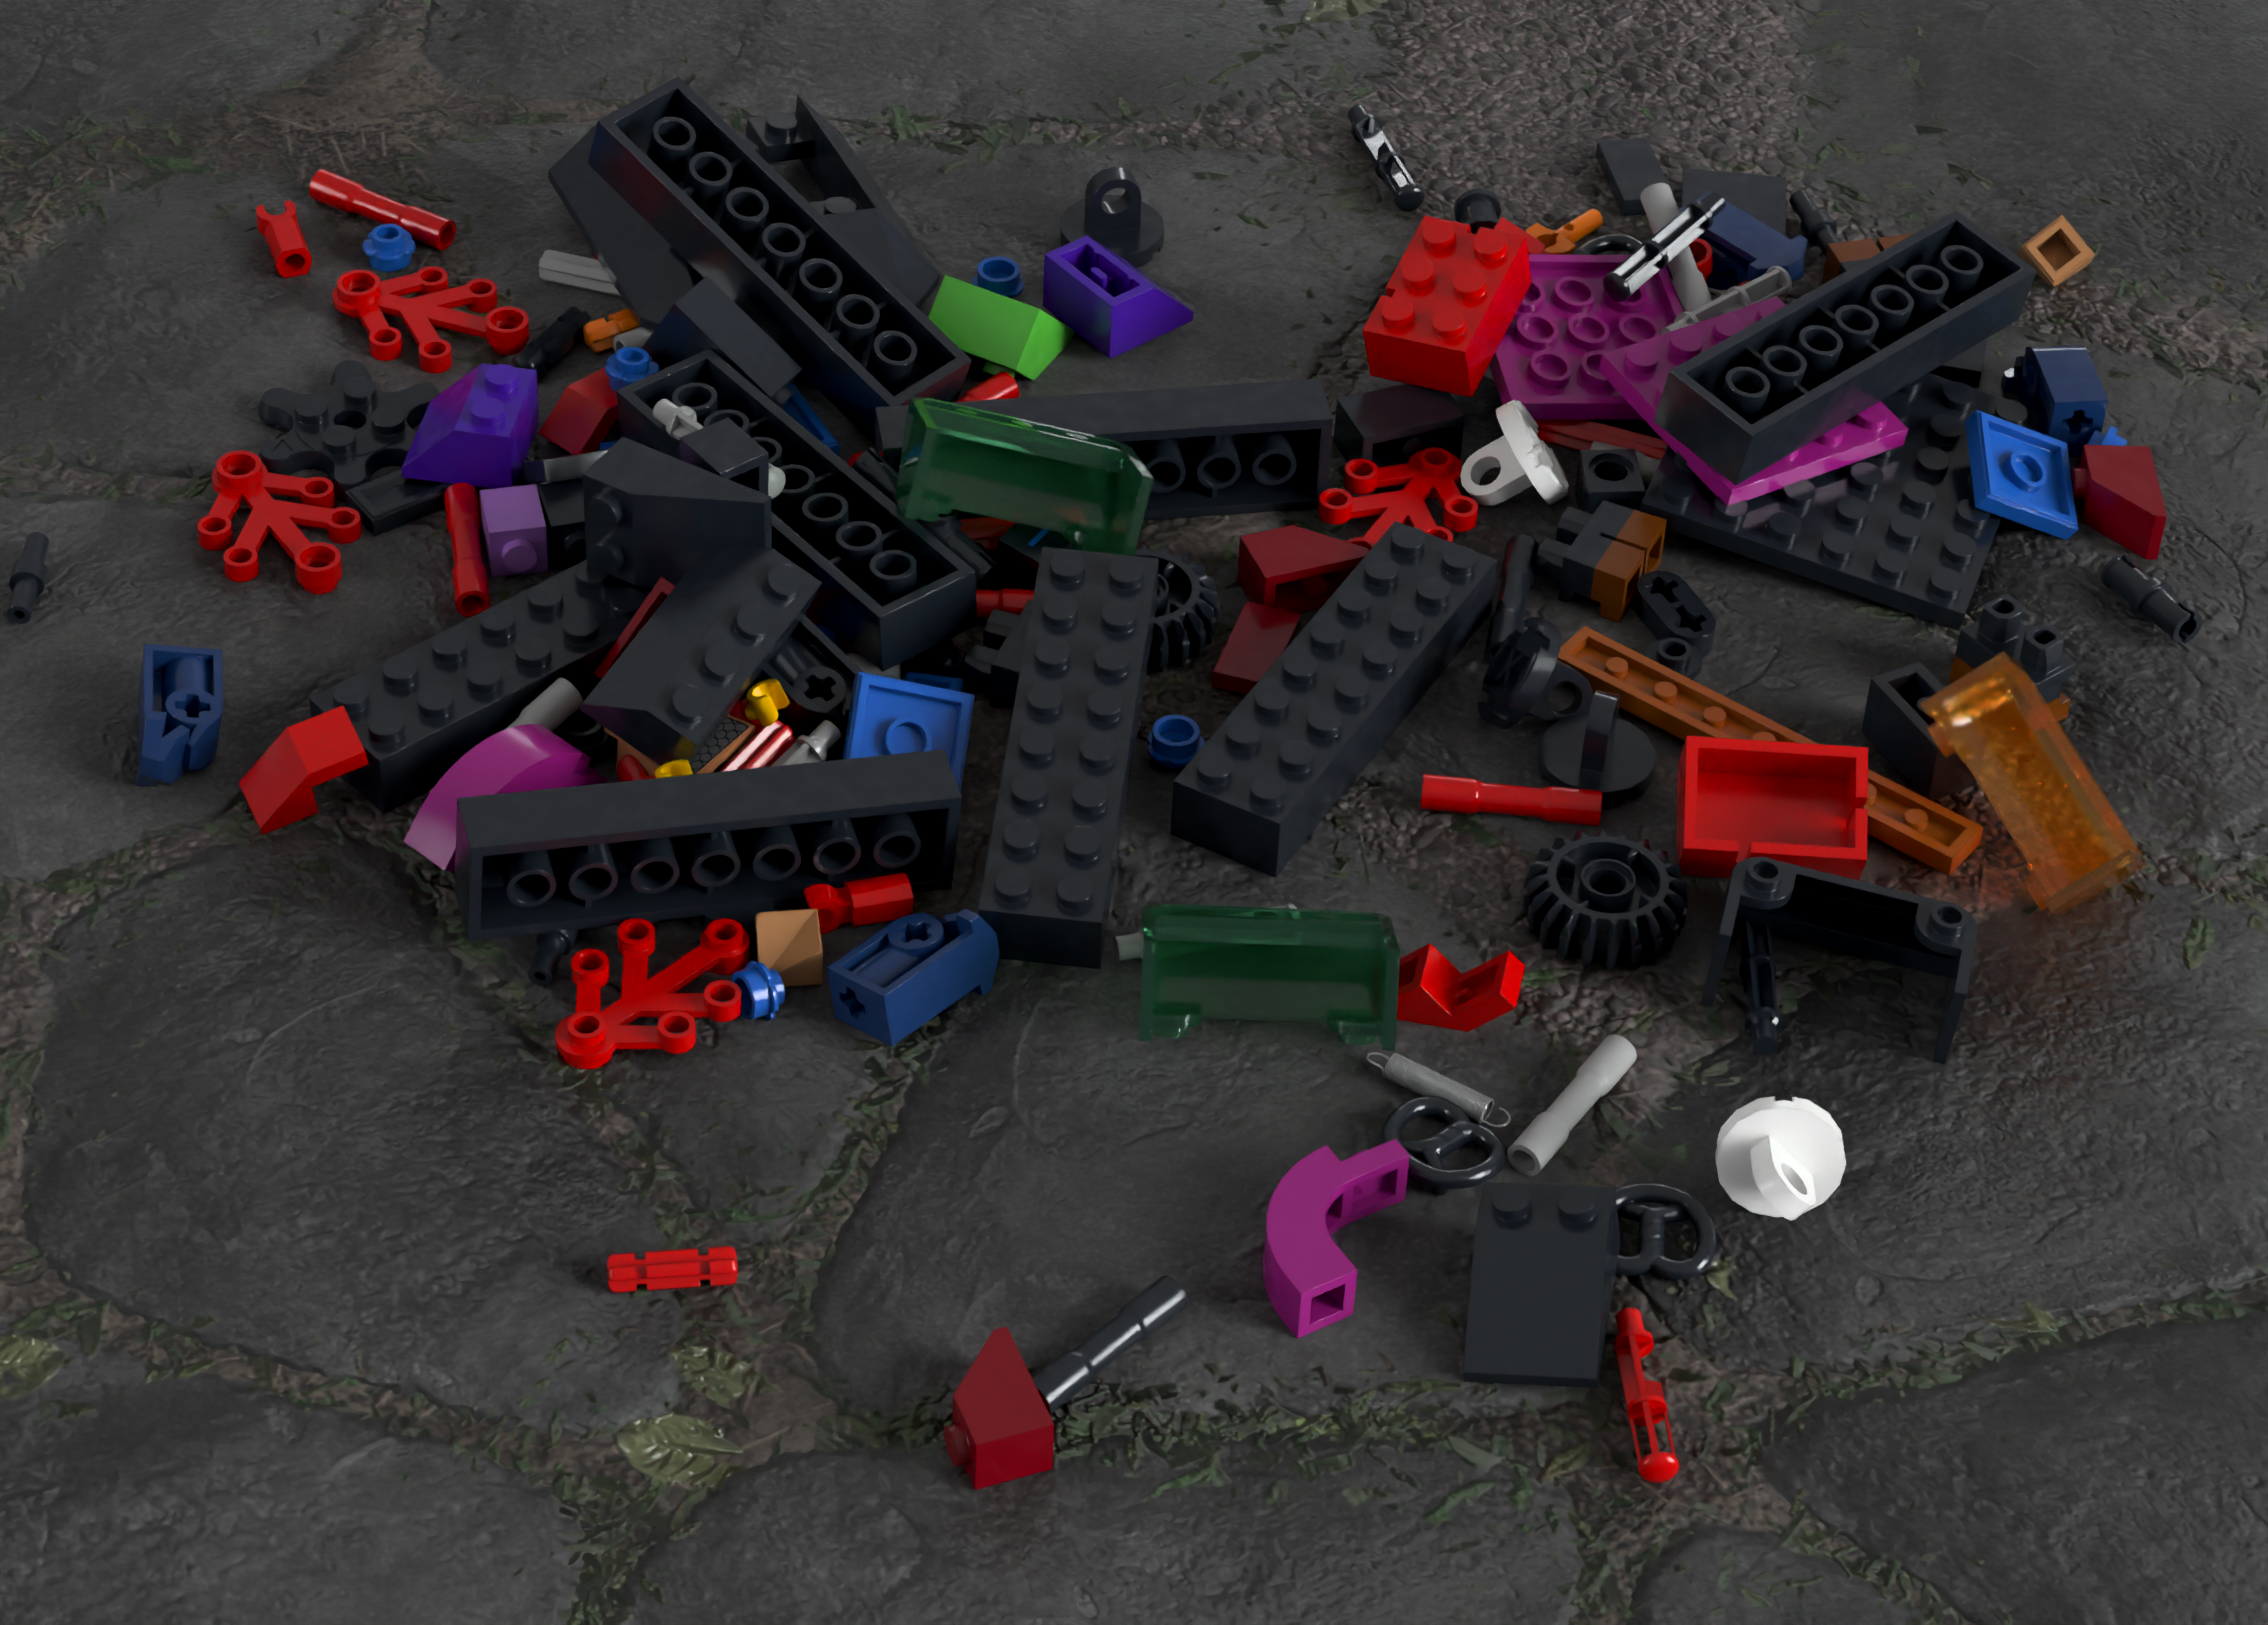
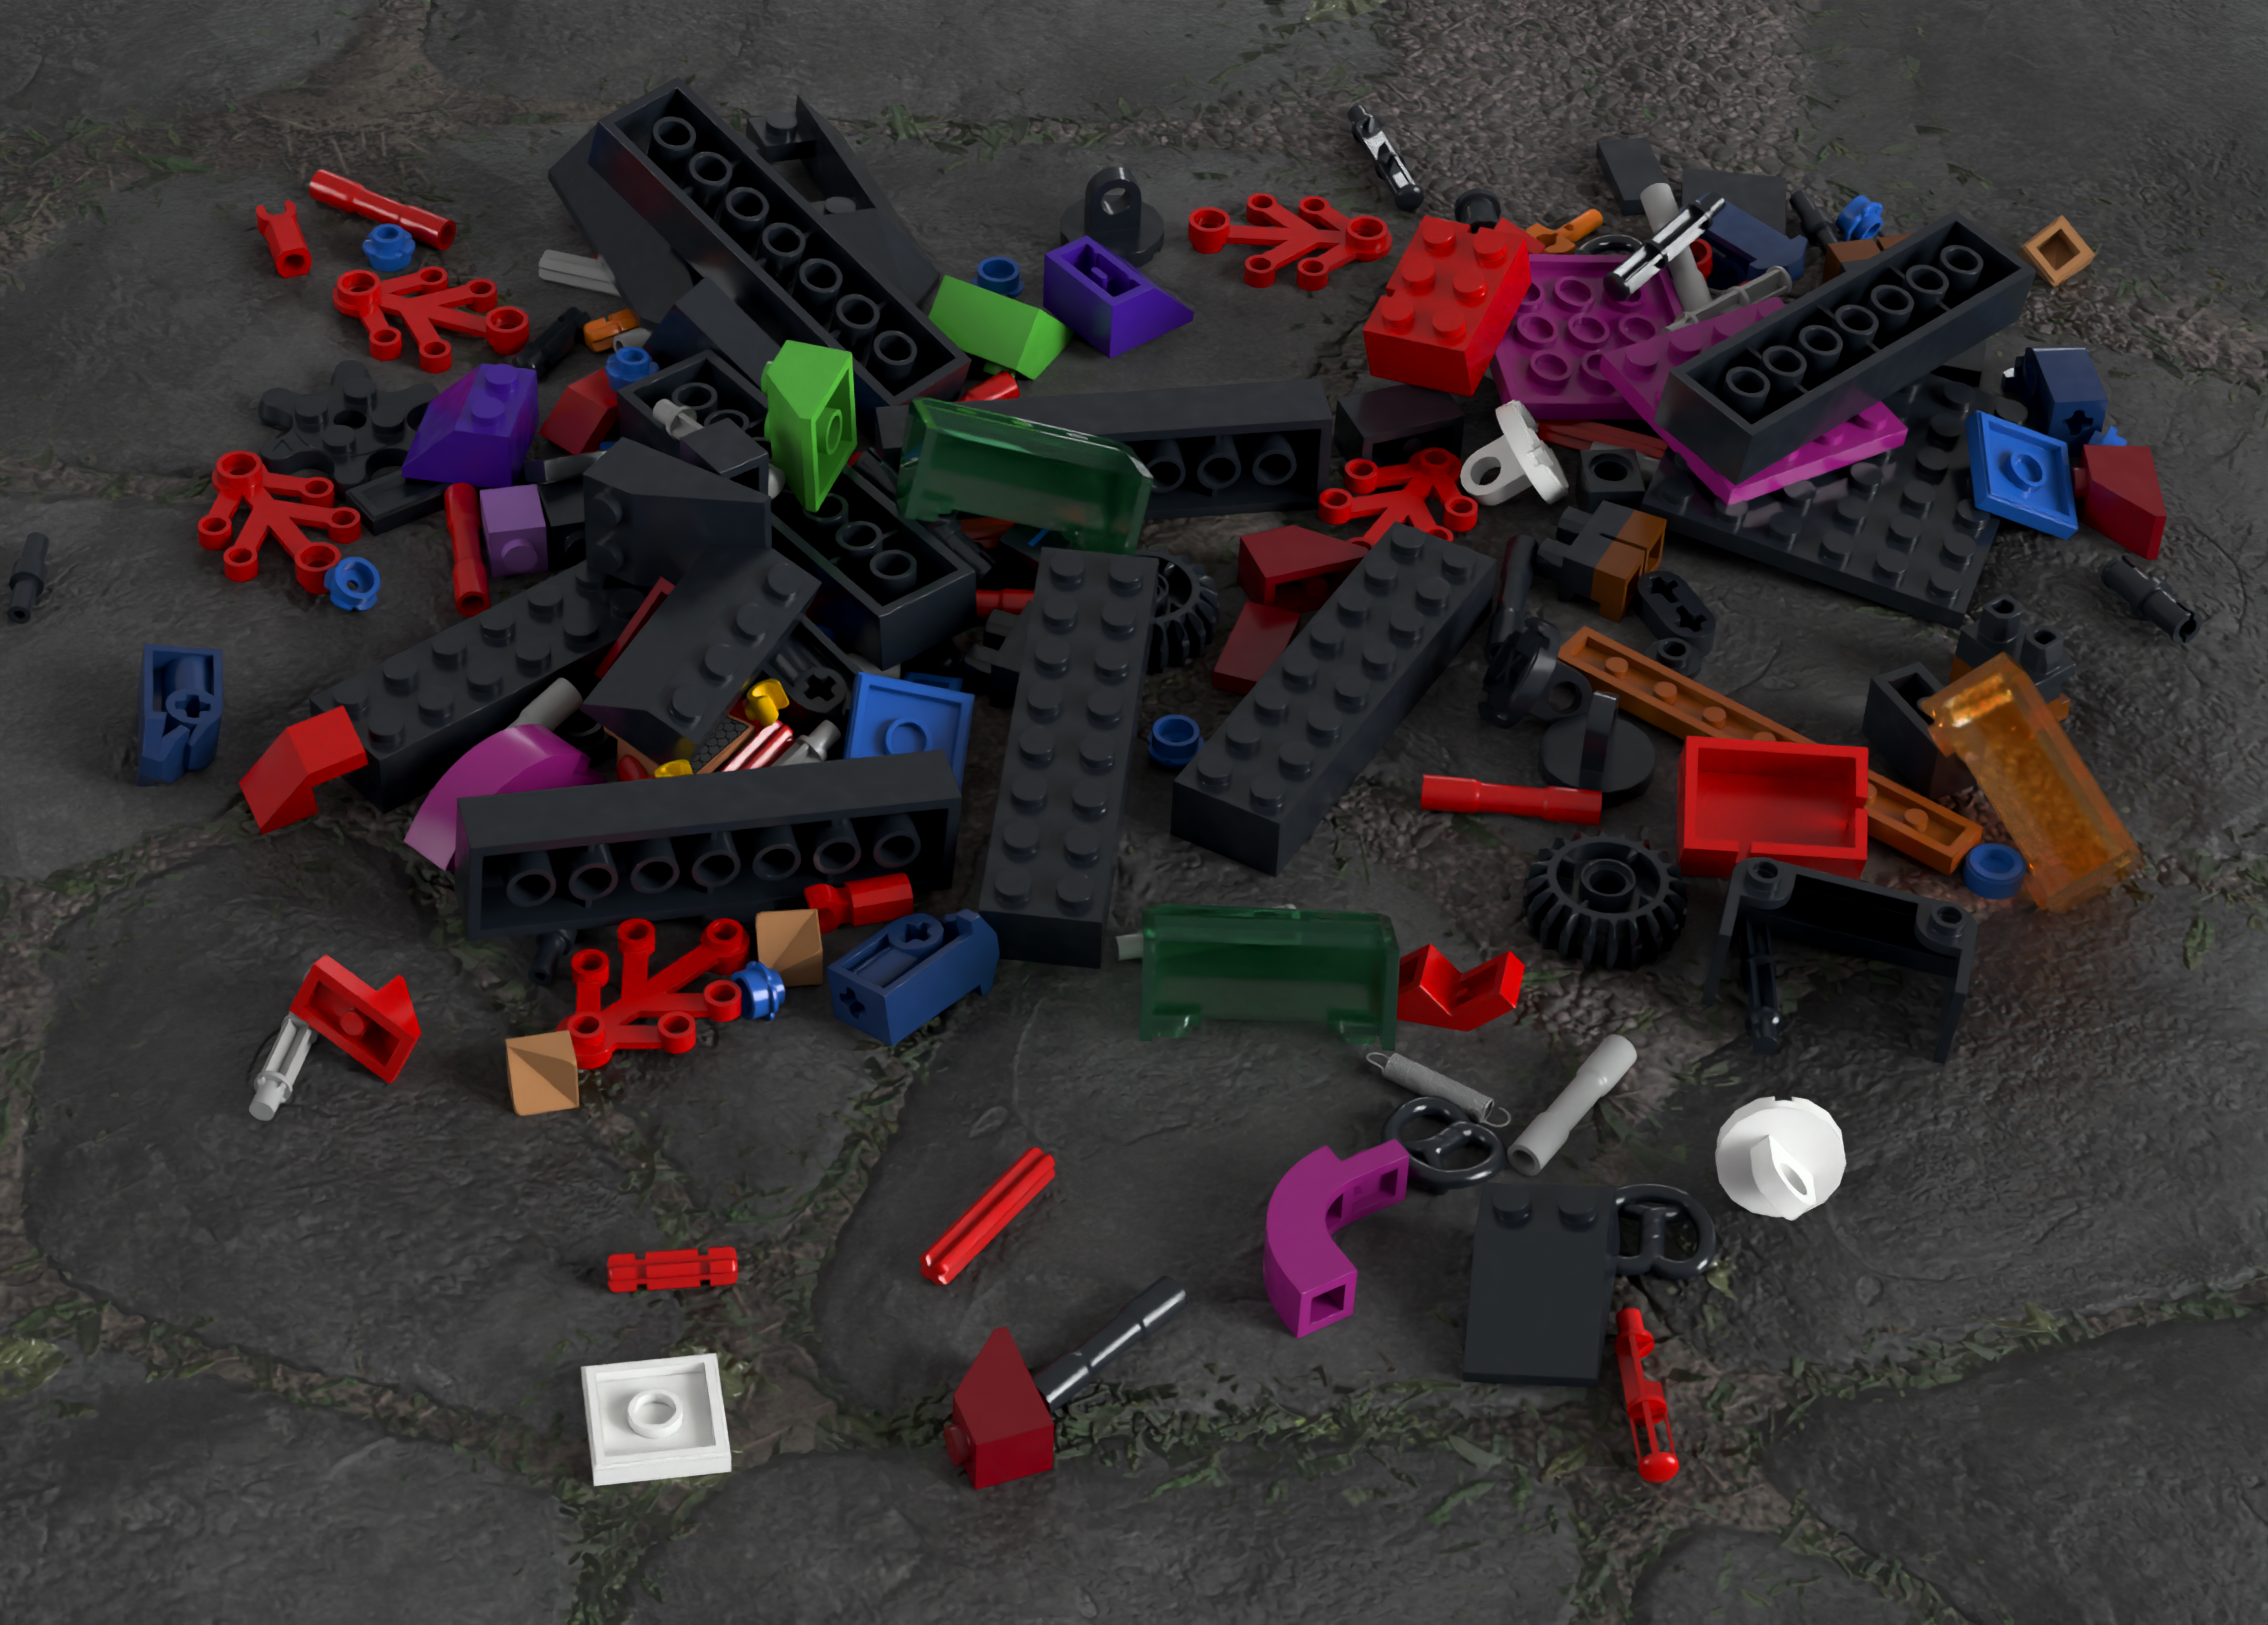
none -> light grey piece [249,968,319,1121]
none -> red slope [289,954,422,1084]
none -> blue plate [324,557,380,612]
none -> medium nougat slope [505,1030,579,1116]
none -> white tile [581,1353,731,1486]
none -> bright green slope [761,340,857,512]
none -> red axle [919,1147,1055,1286]
none -> red plant [1188,193,1392,291]
none -> blue plate [1835,195,1884,242]
none -> blue tile [1962,843,2026,900]

